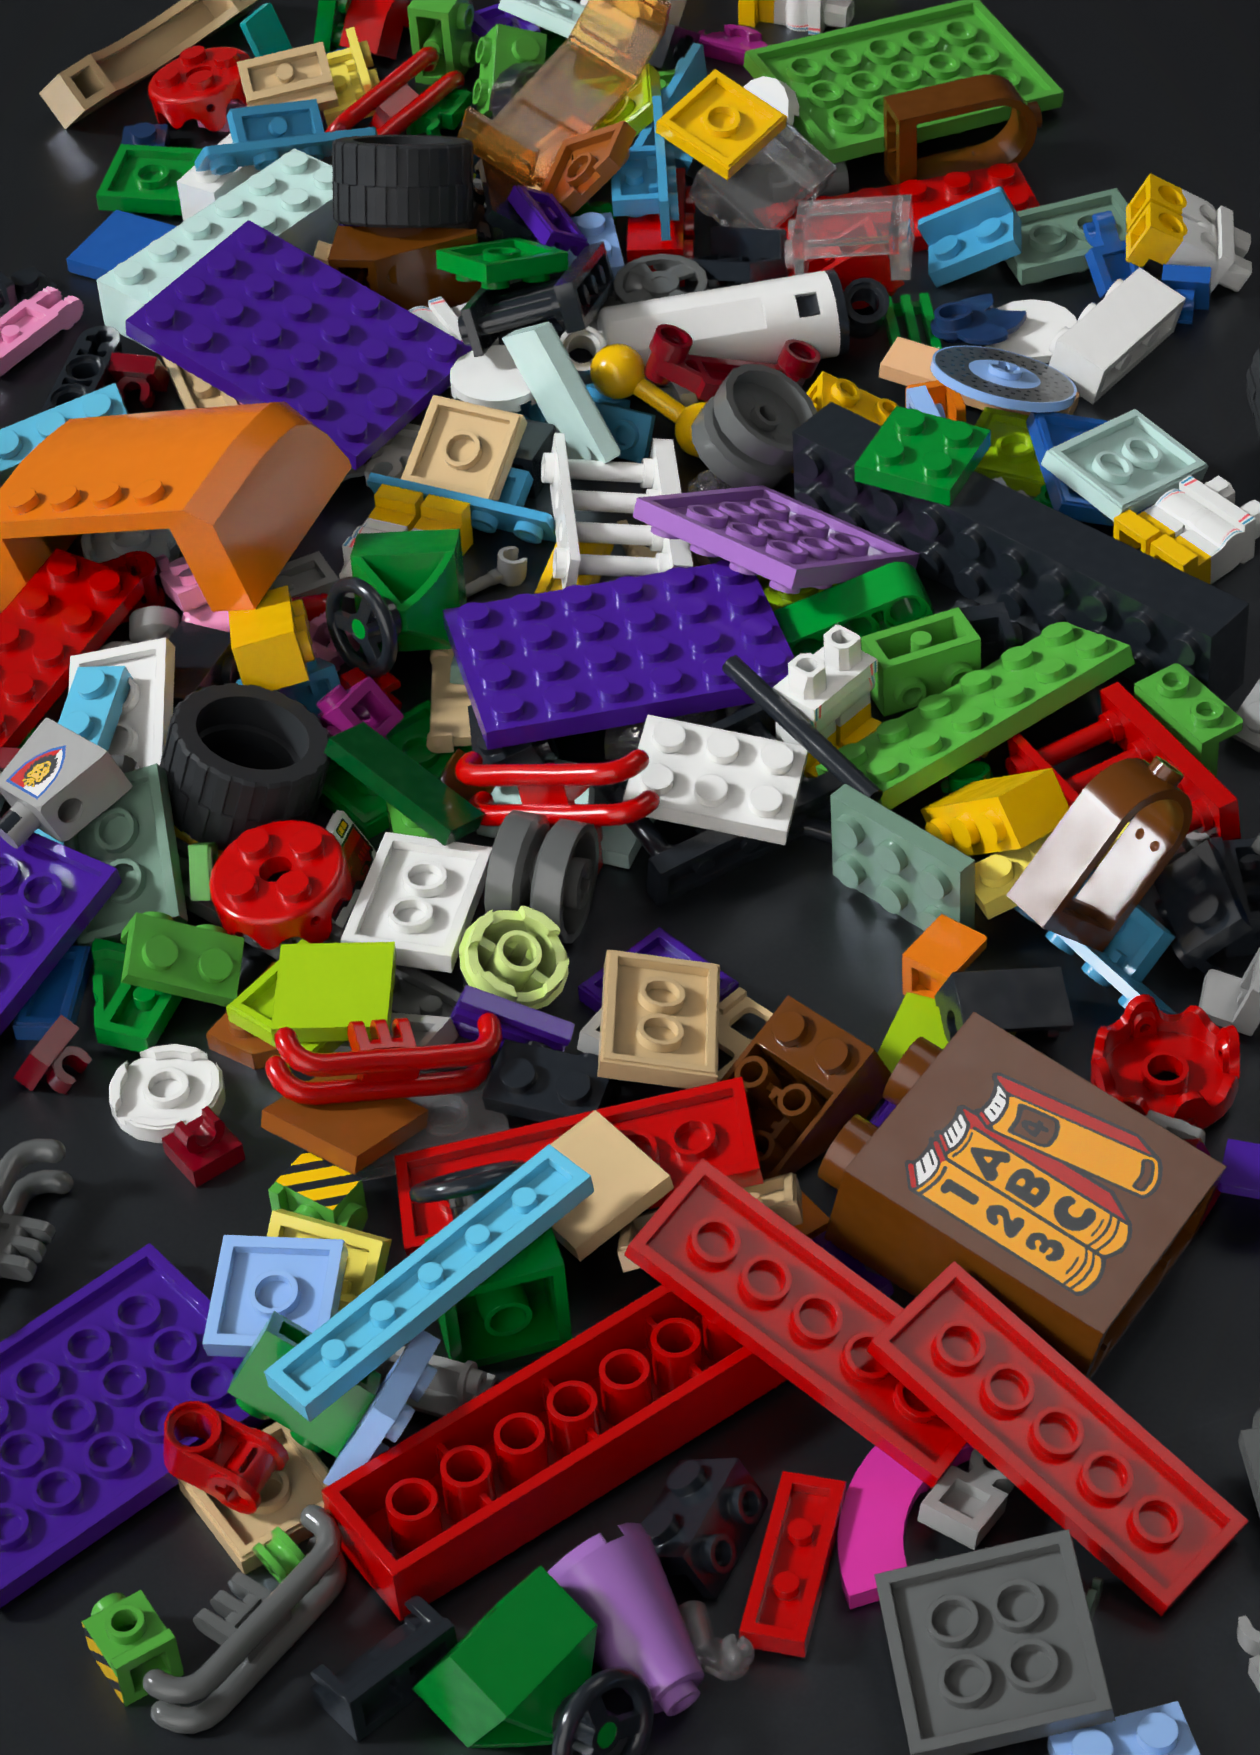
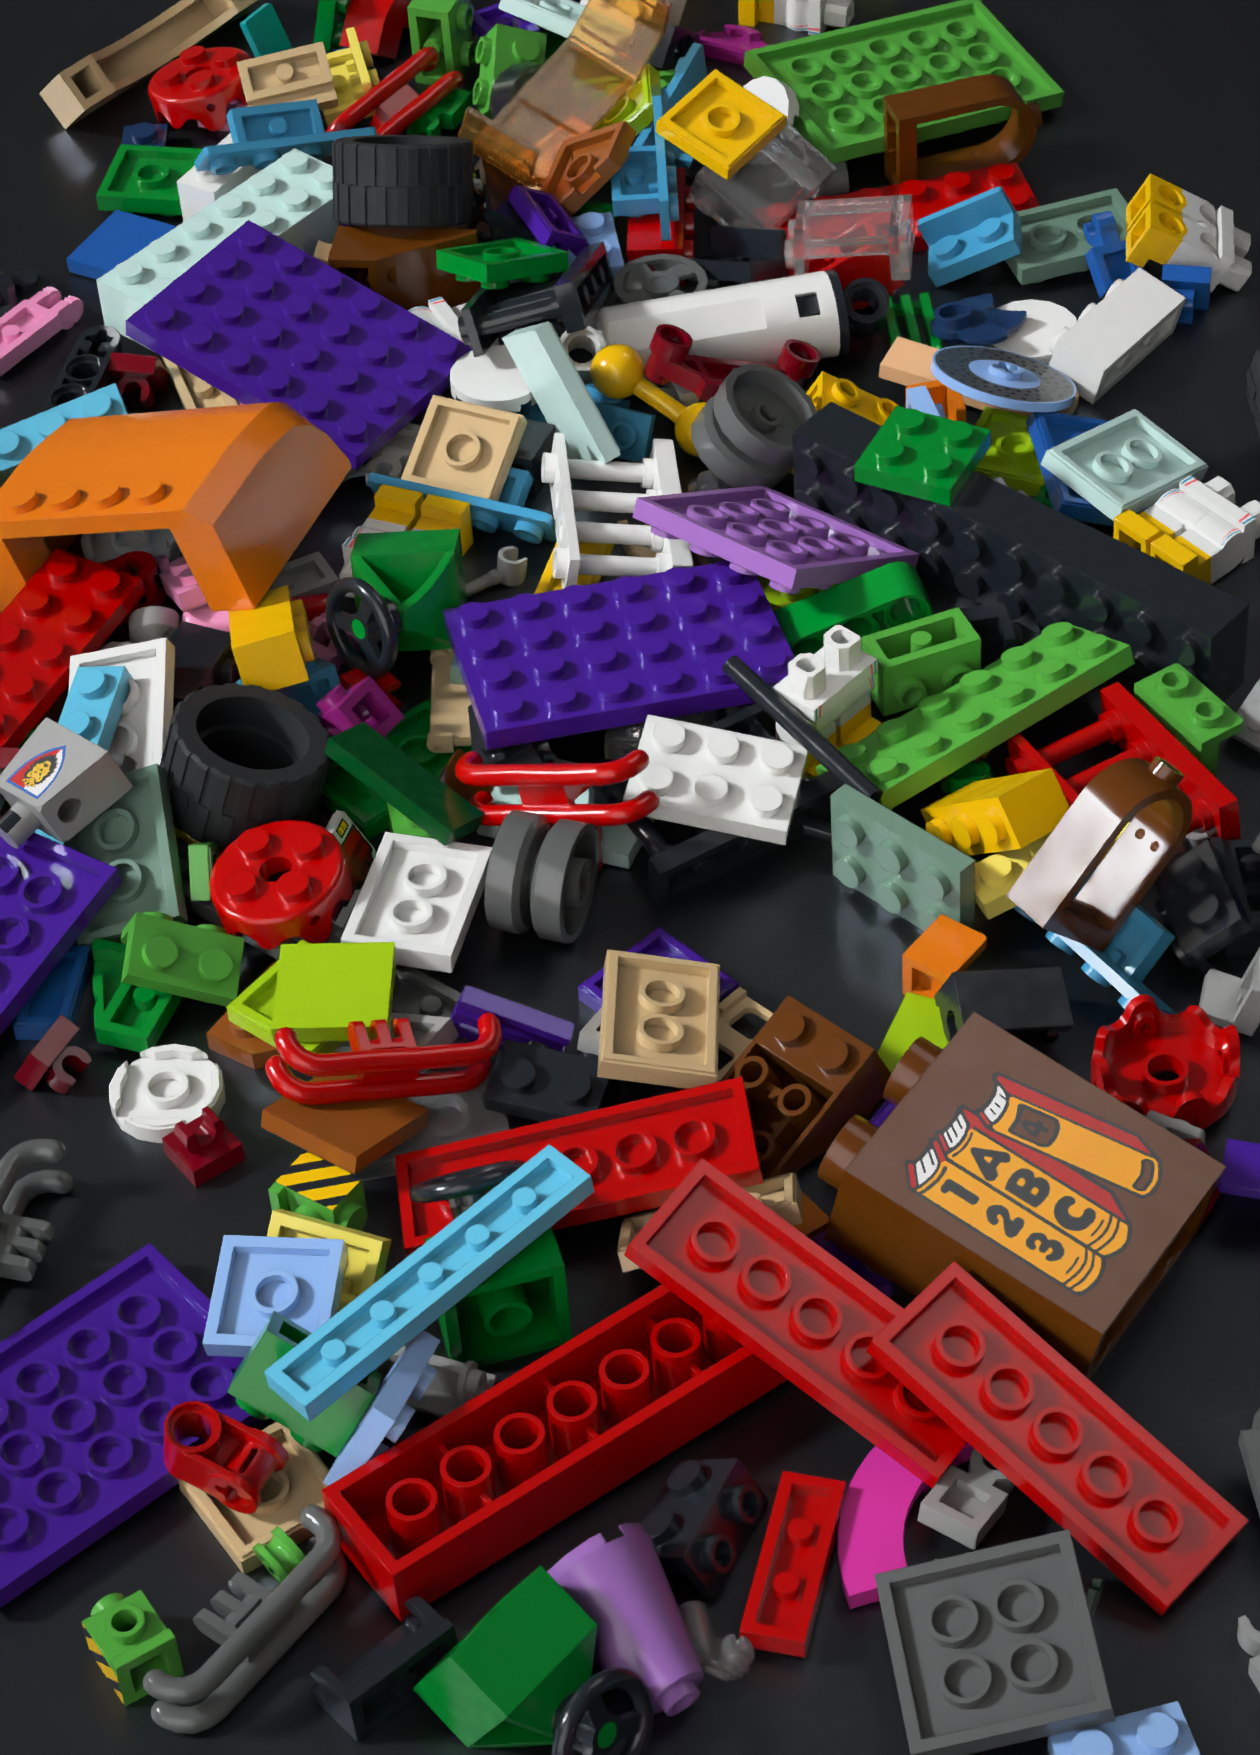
yellowish green cone [459,906,569,1009] -> none
tan tile [550,1110,674,1261] -> none

